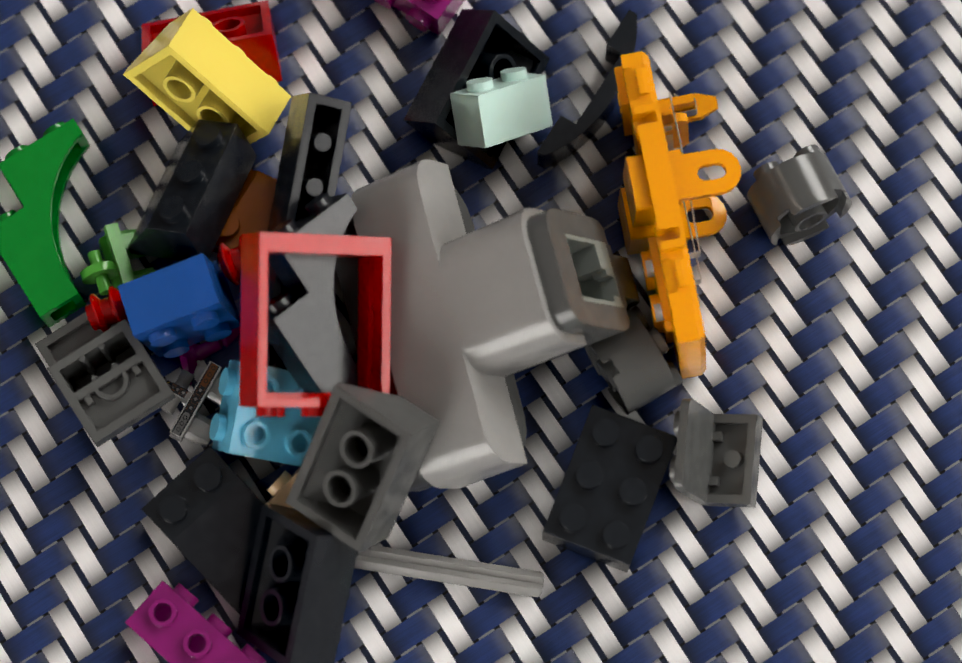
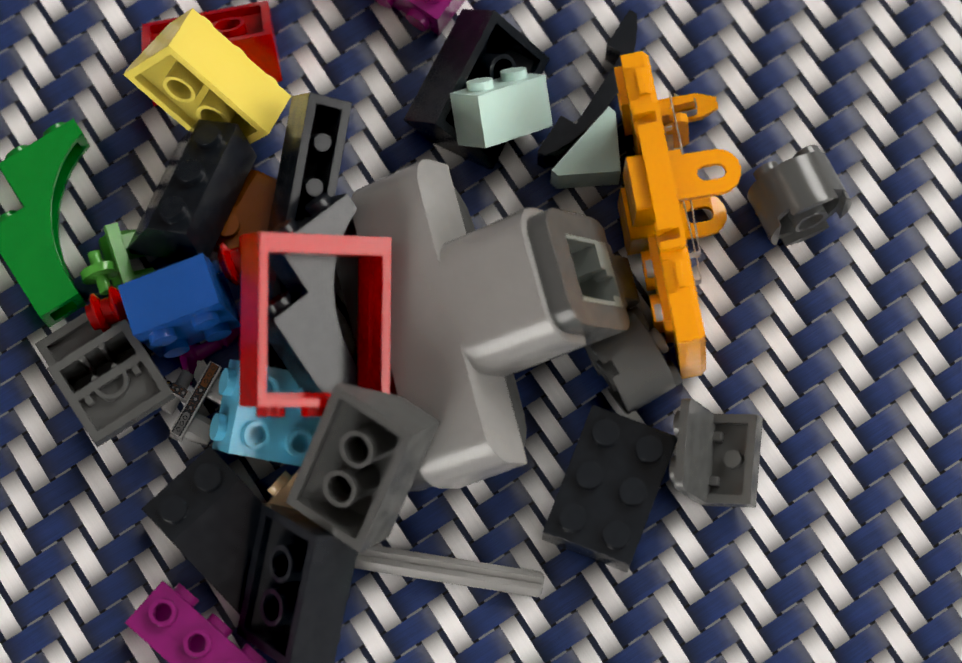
none -> light aqua slope [551,106,621,189]

